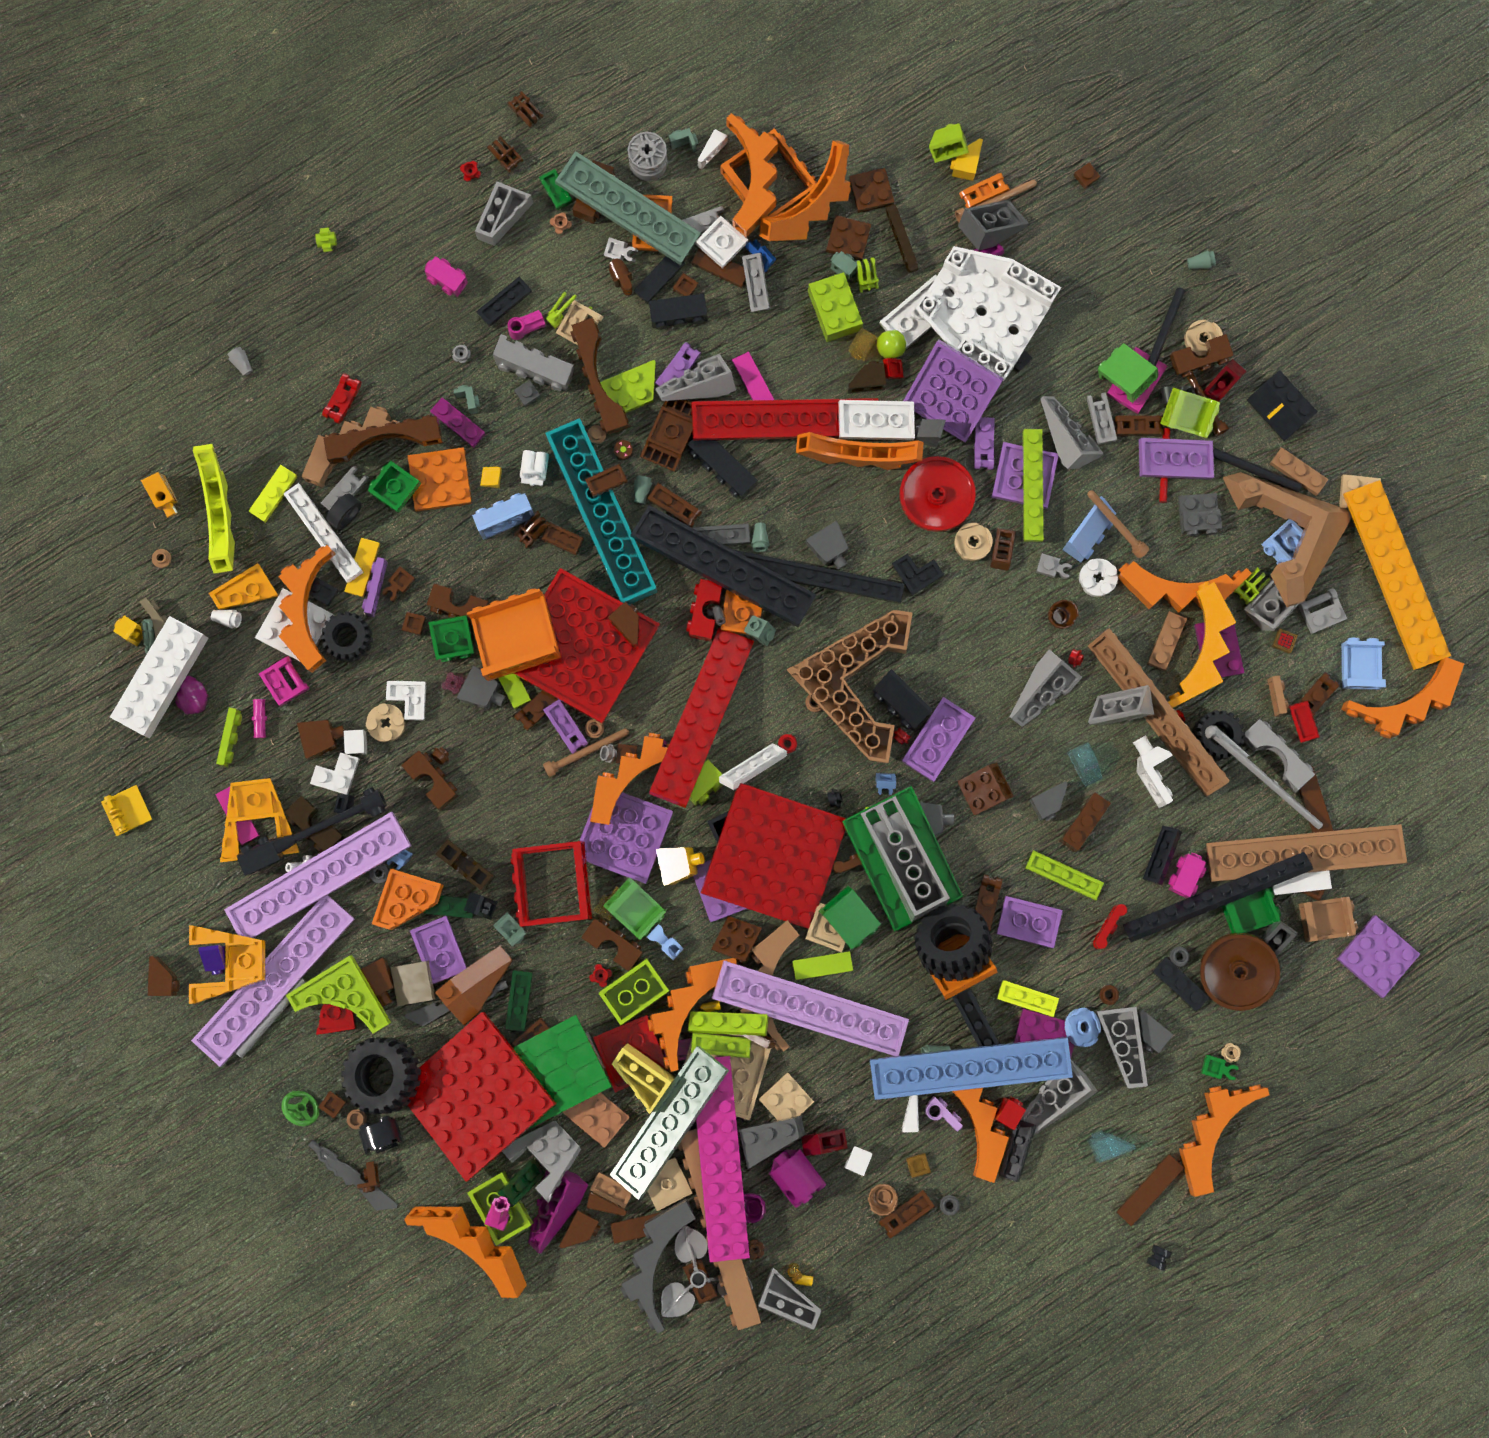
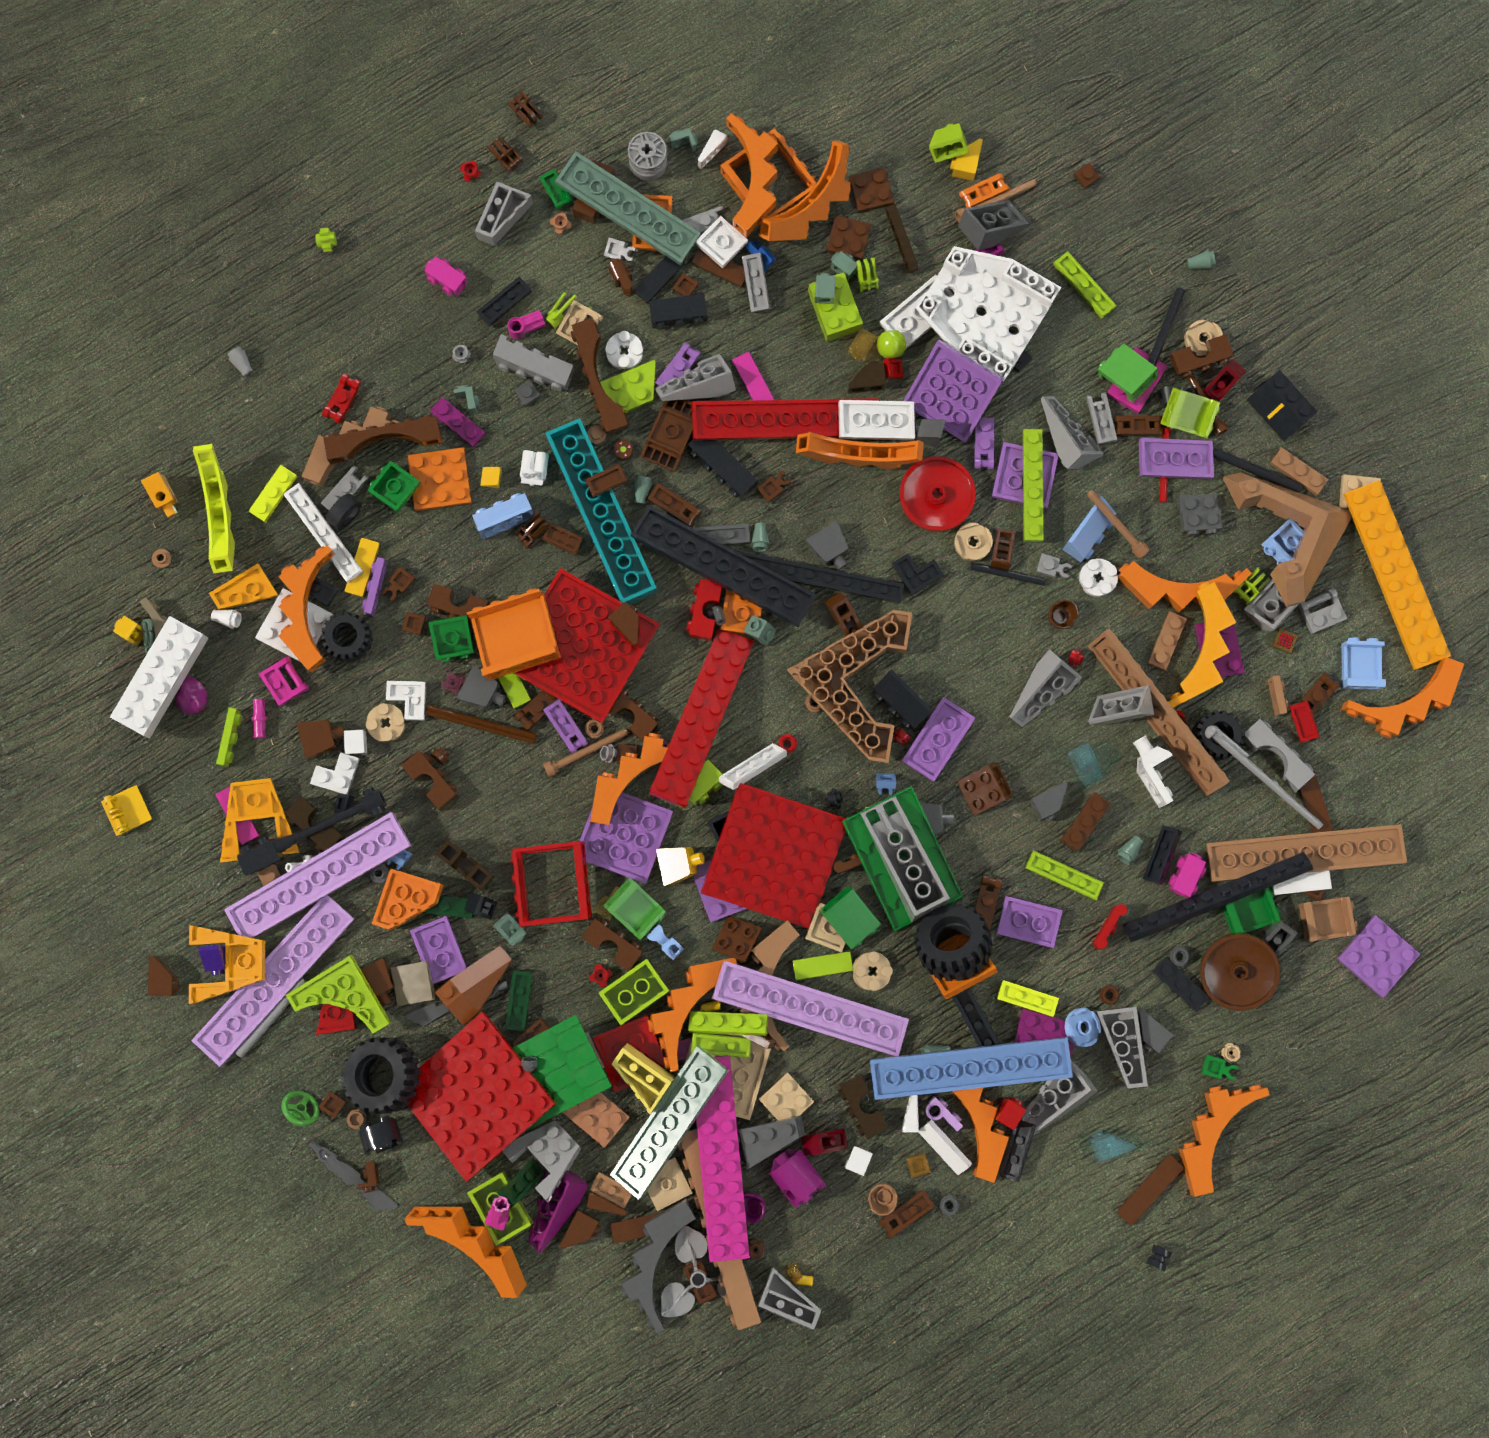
none -> medium nougat plate [257,864,282,886]
none -> reddish brown axle [425,705,537,744]
none -> dark grey hinge [522,1056,538,1072]
none -> white plate [605,331,643,370]
none -> reddish brown arch [609,689,659,742]
none -> reddish brown plate [757,471,791,503]
none -> sand green brick [815,273,835,304]
none -> reddish brown slope [824,592,863,637]
none -> dark brown arch [838,1074,888,1139]
none -> tan plate [853,952,893,991]
none -> white tile [918,1119,972,1175]
none -> black bar [970,562,1046,586]
none -> lime tile [1053,251,1117,319]
none -> sand green cone [1117,836,1143,865]

